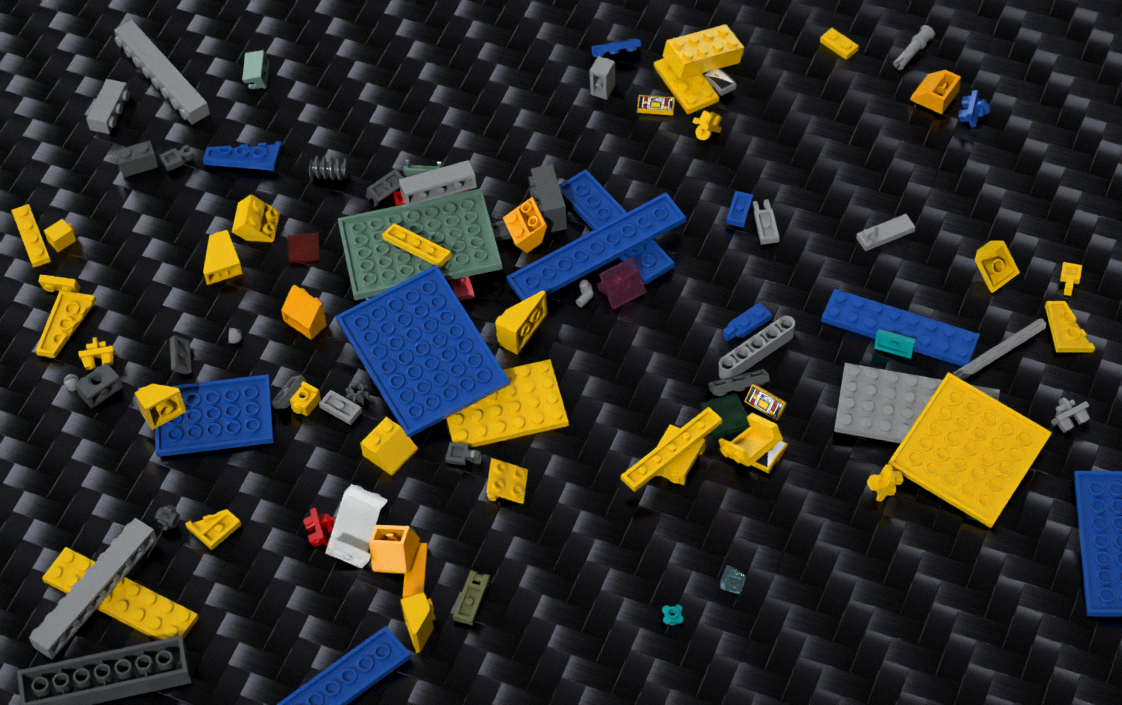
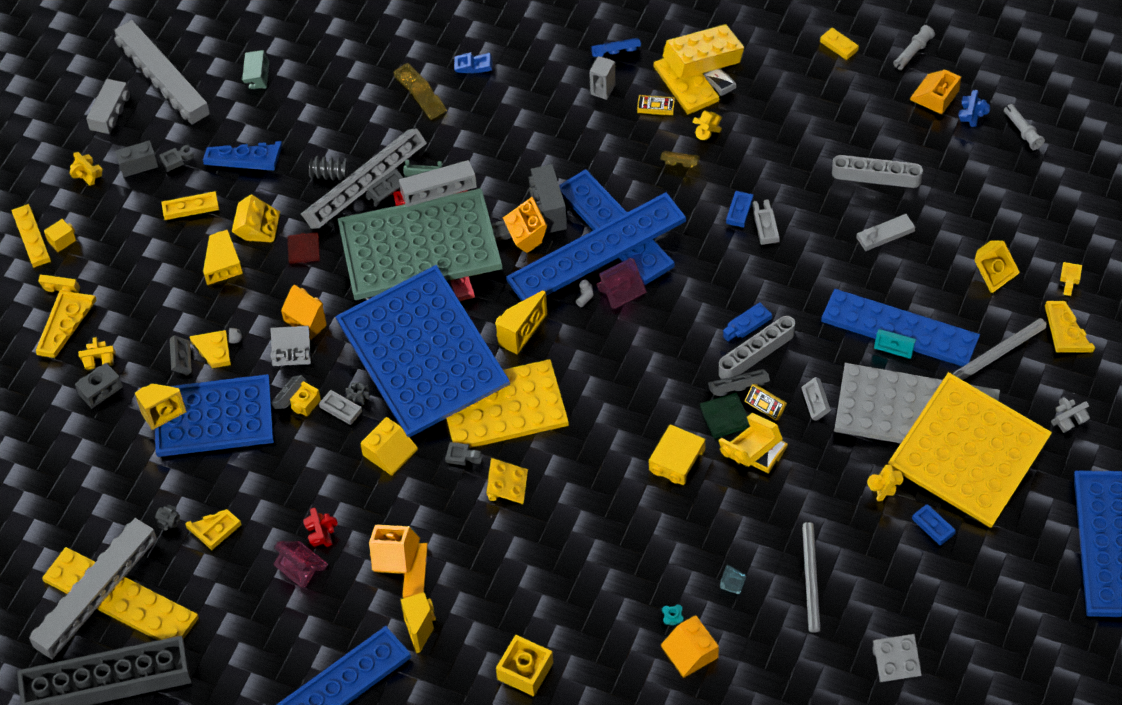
light grey hinge [64,374,79,391] -> none
white panel [326,484,387,568] -> none
yellow plate [382,223,452,268] -> none
olive plate [453,570,491,625] -> none
yellow plate [621,407,722,492] -> none
none -> yellow hips [70,152,102,186]
none -> yellow plate [162,191,219,220]
none -> yellow wing [190,330,231,368]
none -> light grey hinge [270,326,311,366]
none -> clear pink bracket [273,541,328,588]
none -> light grey brick [301,128,427,229]
none -> clear yellow plate [394,63,429,97]
none -> clear yellow slope [410,81,447,120]
none -> blue slope [454,53,492,73]
none -> yellow brick [496,635,553,696]
none -> clear yellow plate [661,151,700,168]
none -> light orange slope [661,615,719,678]
none -> light grey plate [801,377,831,421]
none -> light grey axle [803,522,820,632]
none -> light grey beam [832,155,923,188]
none -> light grey hinge [873,634,921,682]
none -> blue plate [912,504,956,546]
none -> light grey pin [1004,104,1045,150]

